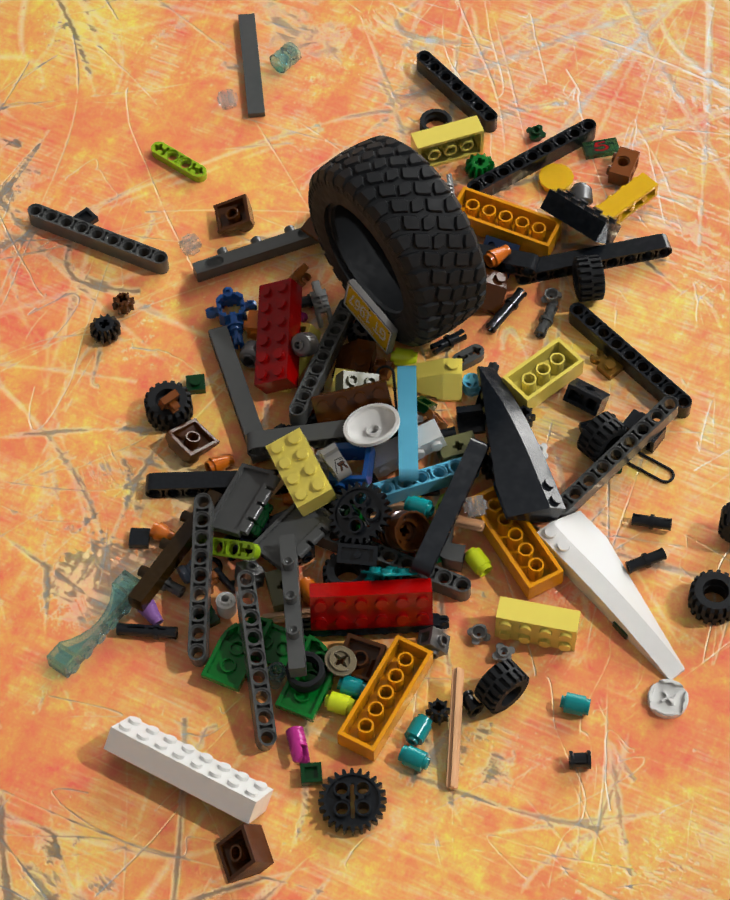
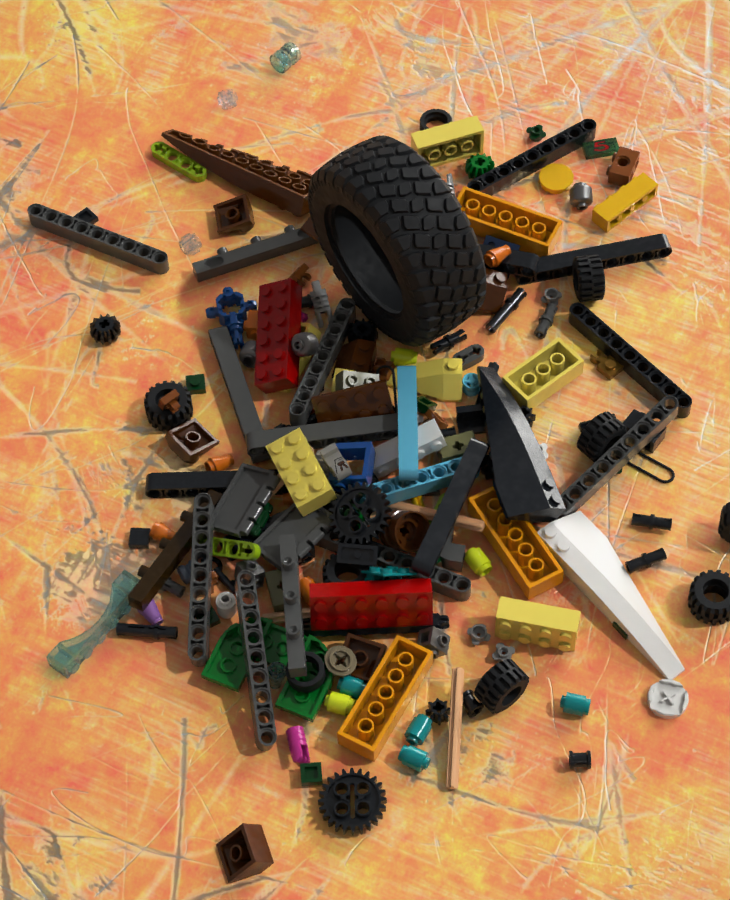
white brick [104,716,274,824] -> none
reddish brown gear [112,292,135,315] -> none
dark grey tile [238,13,265,118] -> none
tile [343,279,398,355] -> none
white dish [343,403,400,447] -> none
teal brick [404,496,435,519] -> none
black beam [417,50,498,133] -> none
clear gear [463,495,488,518] -> none
black brick [540,188,621,244] -> none
black brick [563,378,610,417] -> none
none -> reddish brown wedge [161,129,312,217]

